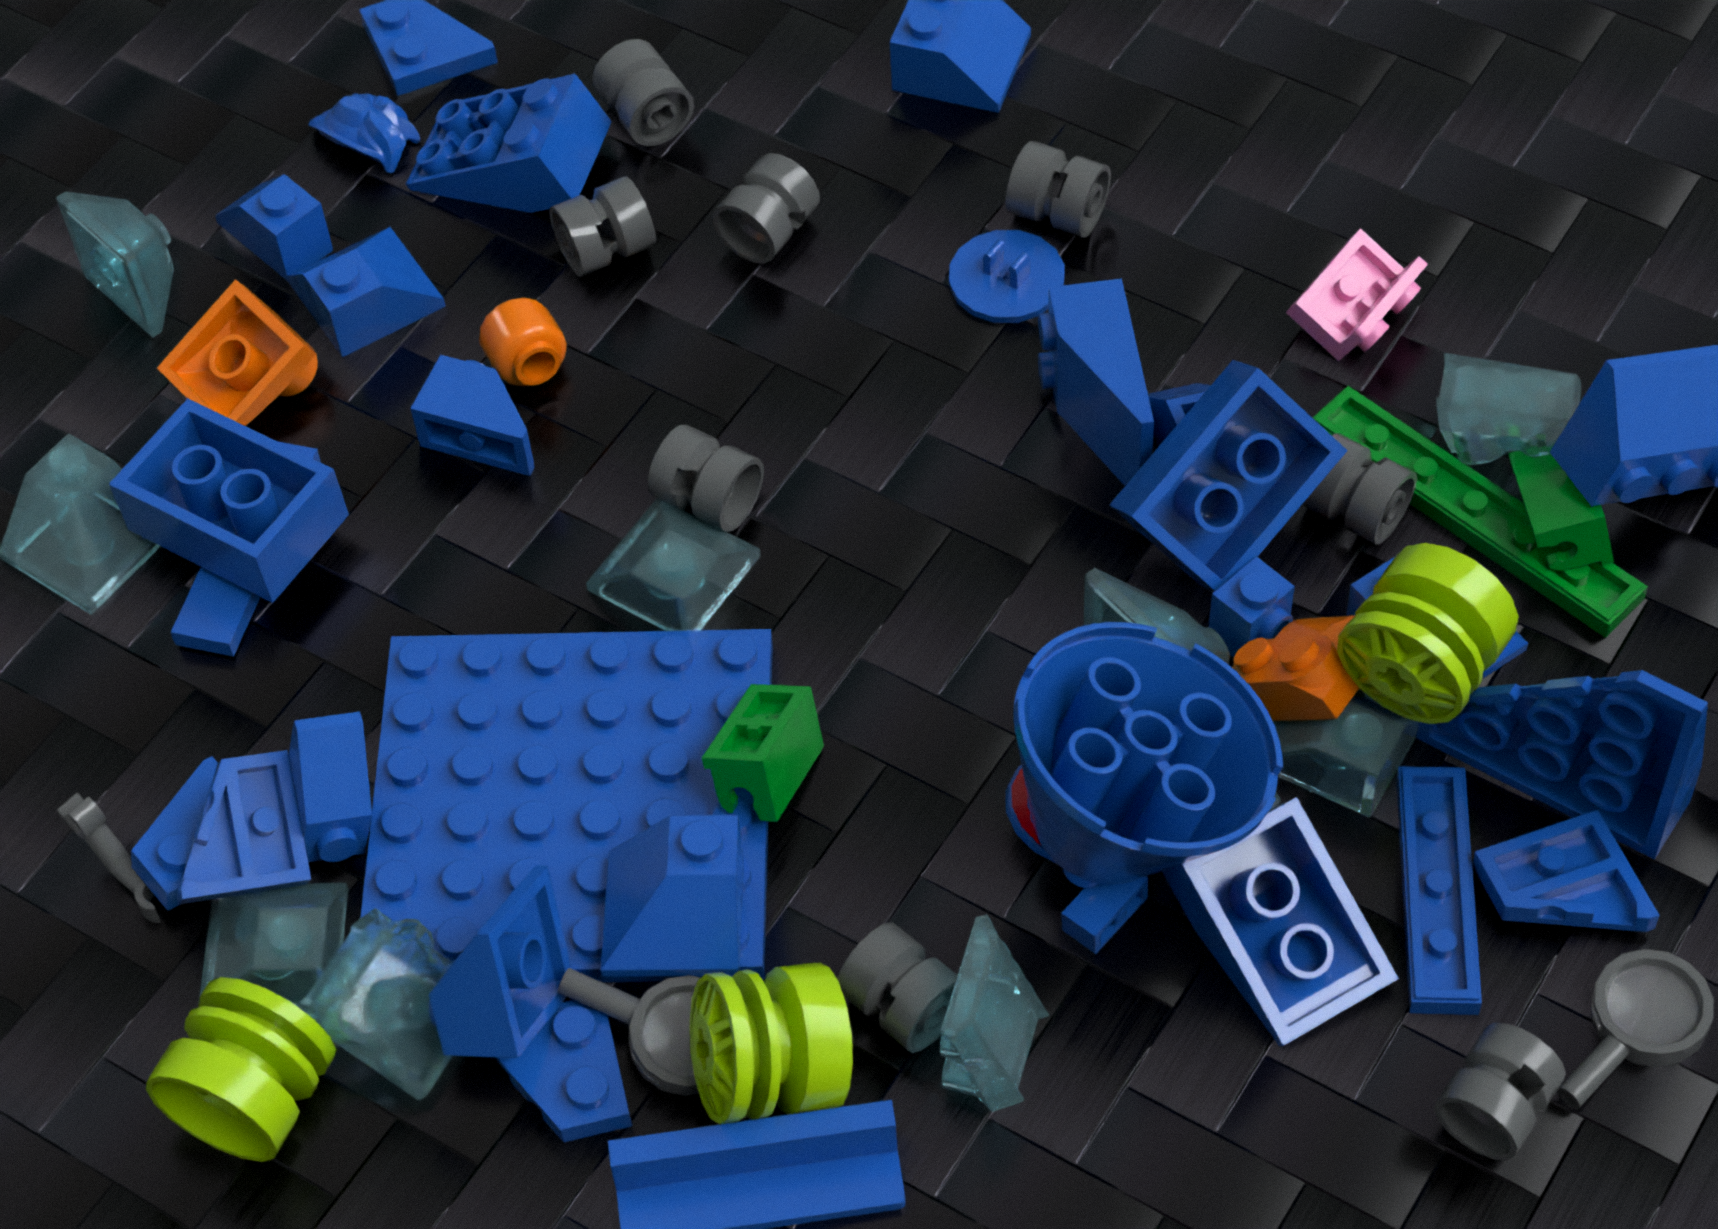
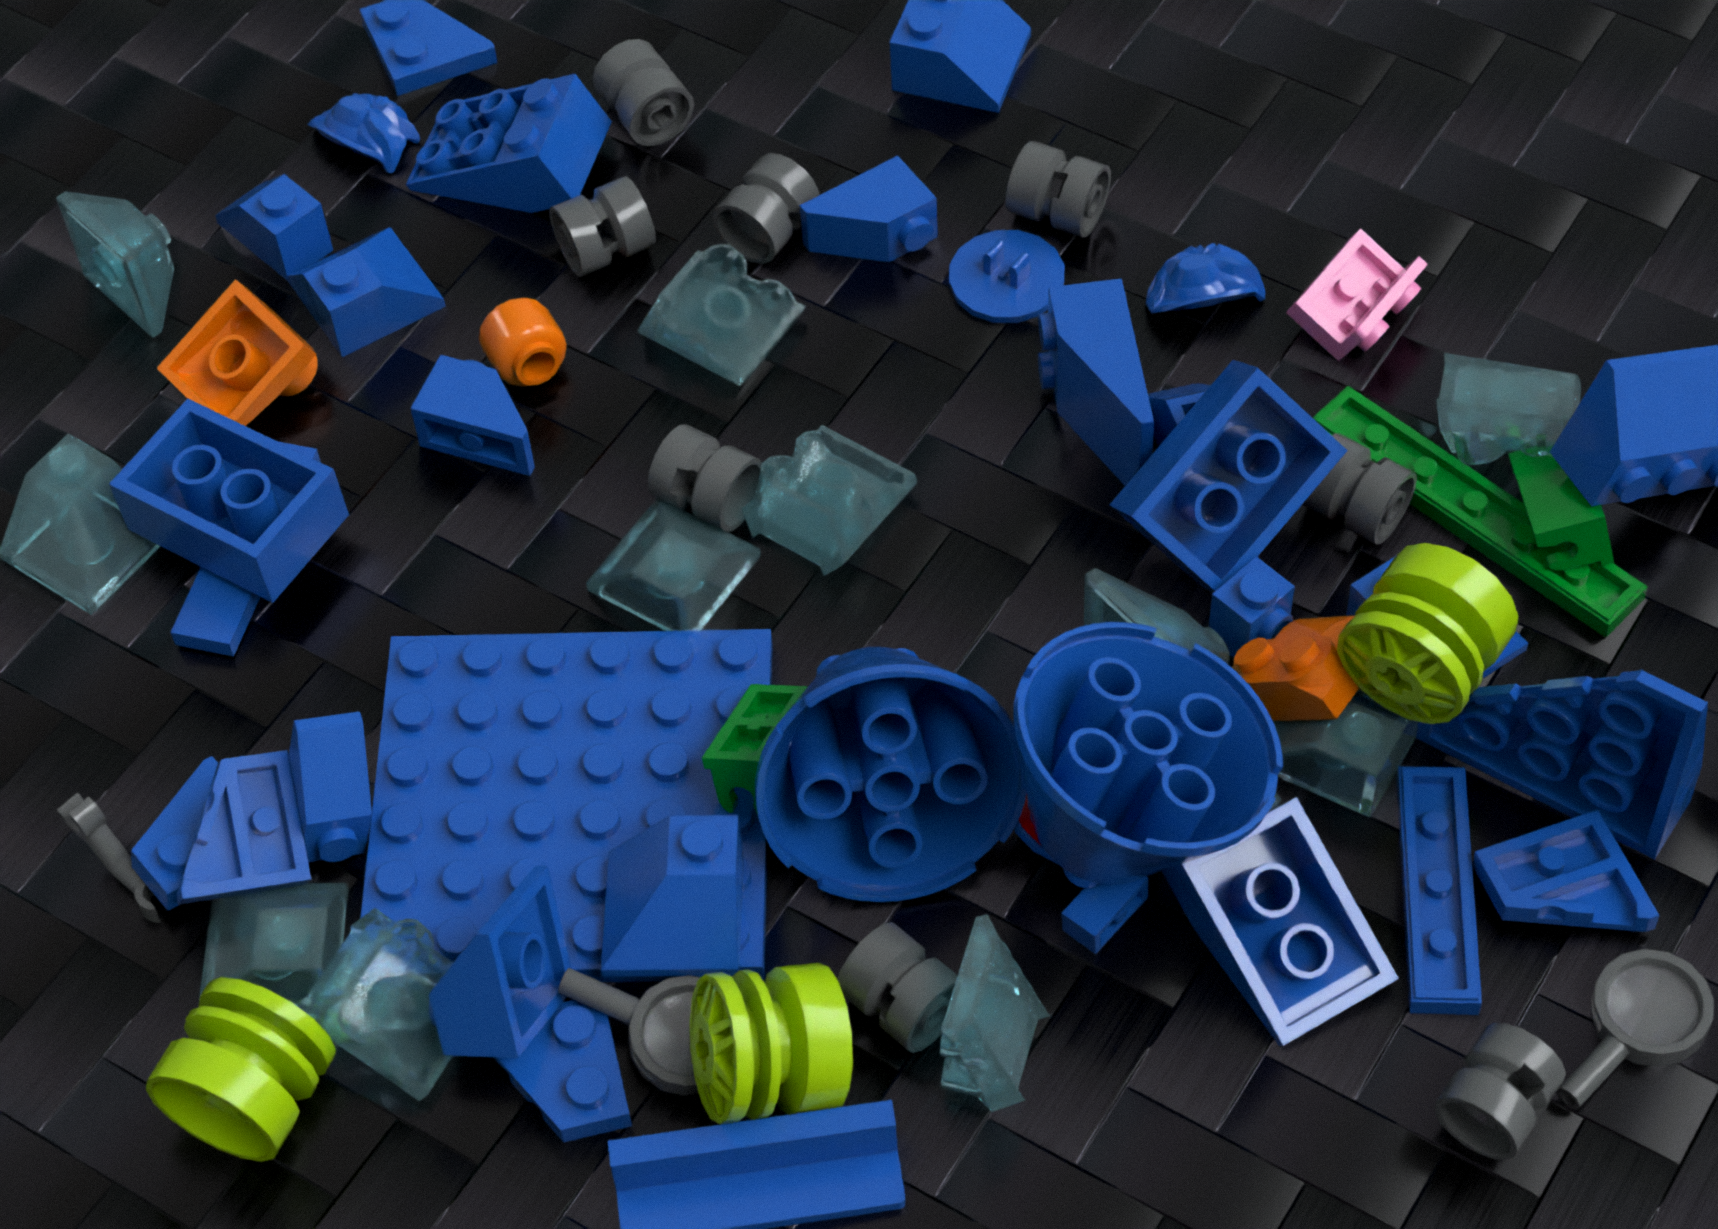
none -> clear light blue slope [637,244,806,386]
none -> clear light blue slope [742,425,917,576]
none -> blue cone [755,647,1027,902]
none -> blue slope [800,155,938,262]
none -> blue hat [1145,243,1265,313]

